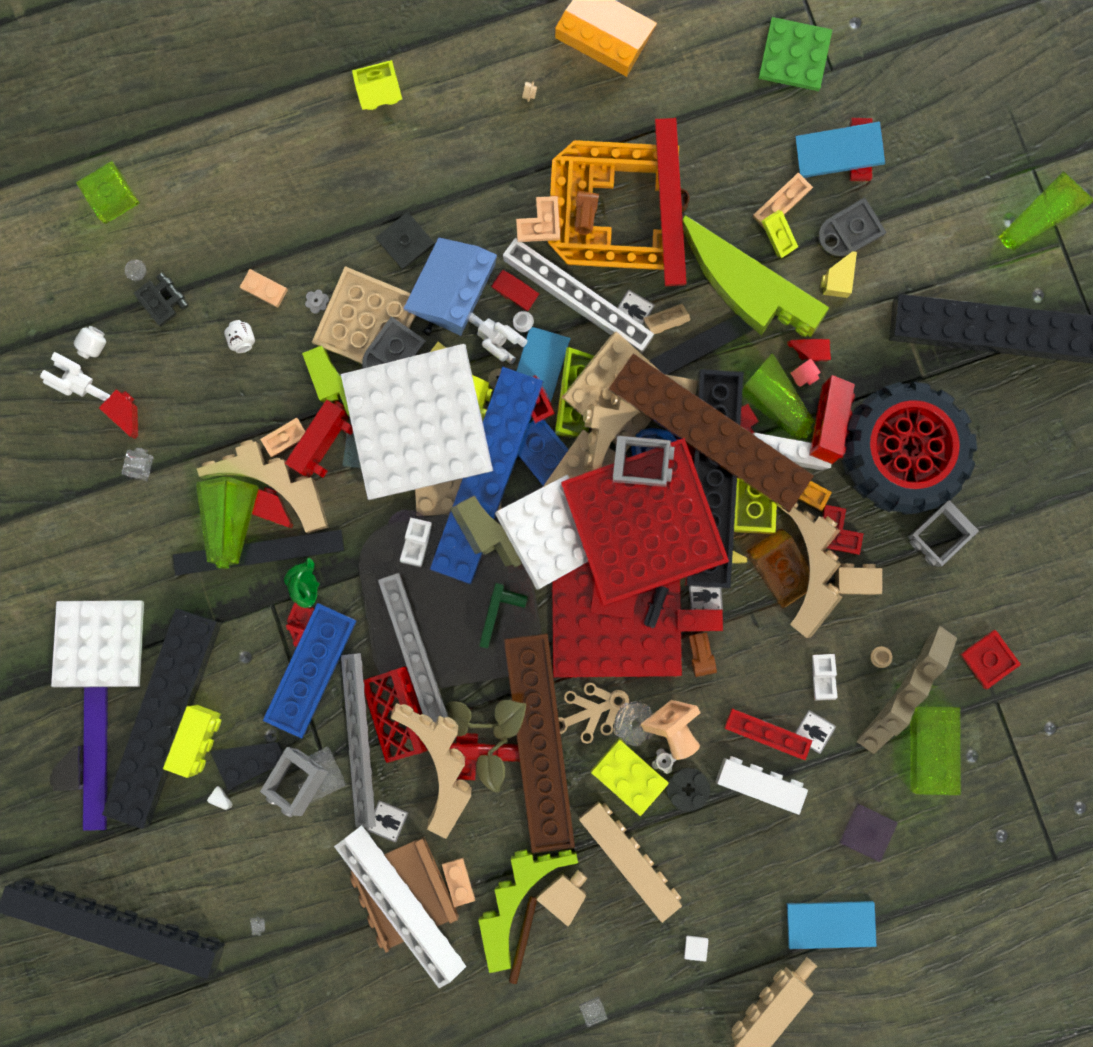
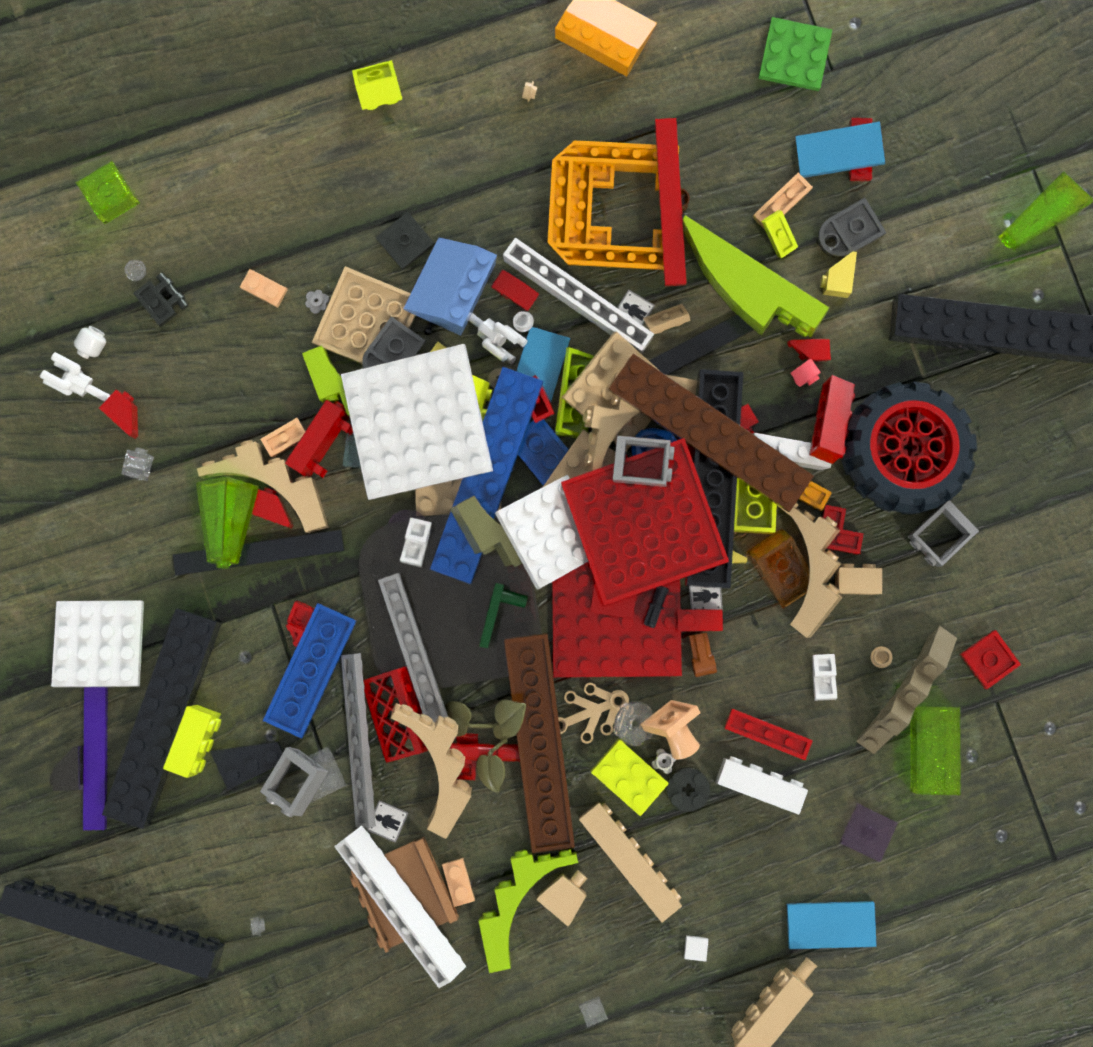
white slope [207,786,233,810] -> none
white head [224,320,255,353] -> none
green hair [284,557,320,608] -> none
reddish brown bar [509,896,537,984] -> none
light nougat plate [516,196,560,242] -> none
dark orange piece [574,191,599,235] -> none
clear neon green slope [742,353,814,441] -> none
sticker [795,710,836,754] -> none

